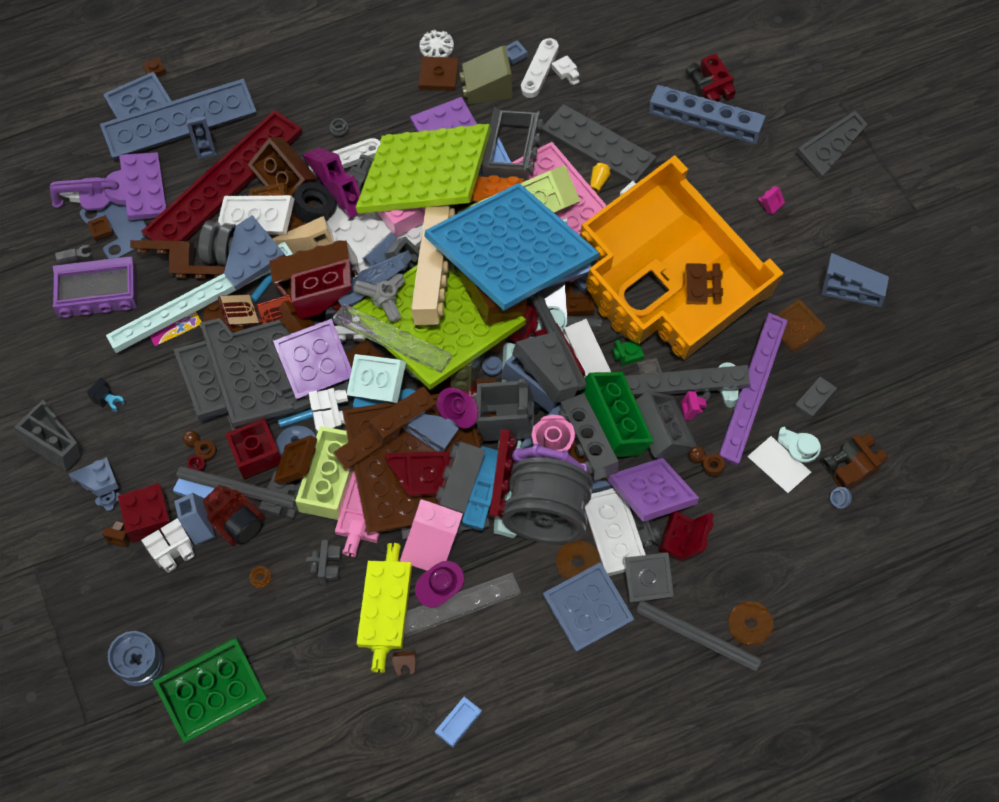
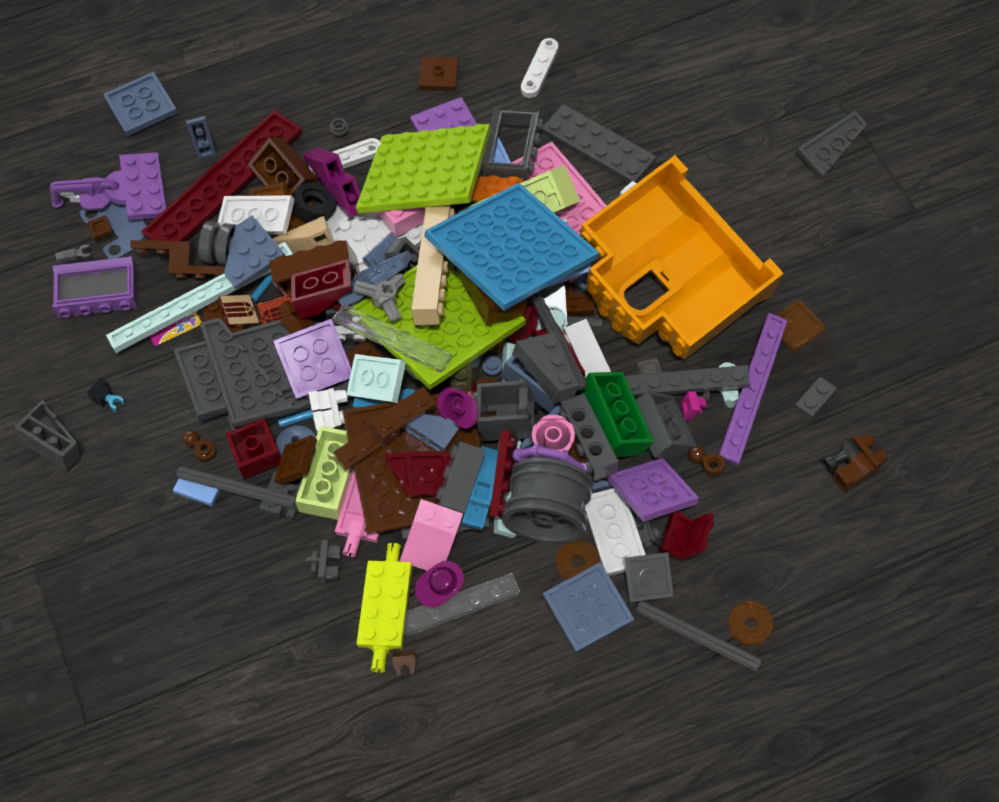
sand blue wing [69,457,119,497] -> none
sand blue plate [95,491,120,511] -> none
sand blue plate [100,78,257,160] -> none
reddish brown tile [102,521,131,548] -> none
sand blue wheel [108,631,164,687] -> none
dark red brick [118,483,172,543] -> none
white hips [141,518,195,573] -> none
reddish brown plate [142,56,167,77] -> none
green slope [153,636,267,743] -> none
sand blue slope [174,493,215,546] -> none
dark red hinge [187,456,205,471] -> none
clear red piece [203,485,264,547] -> none
clear orange plate [249,566,271,588] -> none
dark grey connector [348,154,374,193] -> none
white wheel [420,30,454,57] -> none
light blue tile [435,697,482,748] -> none
olive slope [459,45,512,105] -> none
sand blue plate [506,40,528,65] -> none
white plate [552,56,580,86] -> none
yellow cone [590,163,611,193] -> none
green bracket [612,339,644,367] -> none
sand blue brick [649,85,766,145] -> none
dark red hips [685,53,736,102] -> none
reddish brown plate [685,263,724,305] -> none
white sticker [747,436,811,493] -> none
dark pink tile [758,186,785,215] -> none
light aqua piece [777,427,821,462] -> none
sand blue wedge [821,253,889,307] -> none
sand blue plate [830,487,852,509] -> none

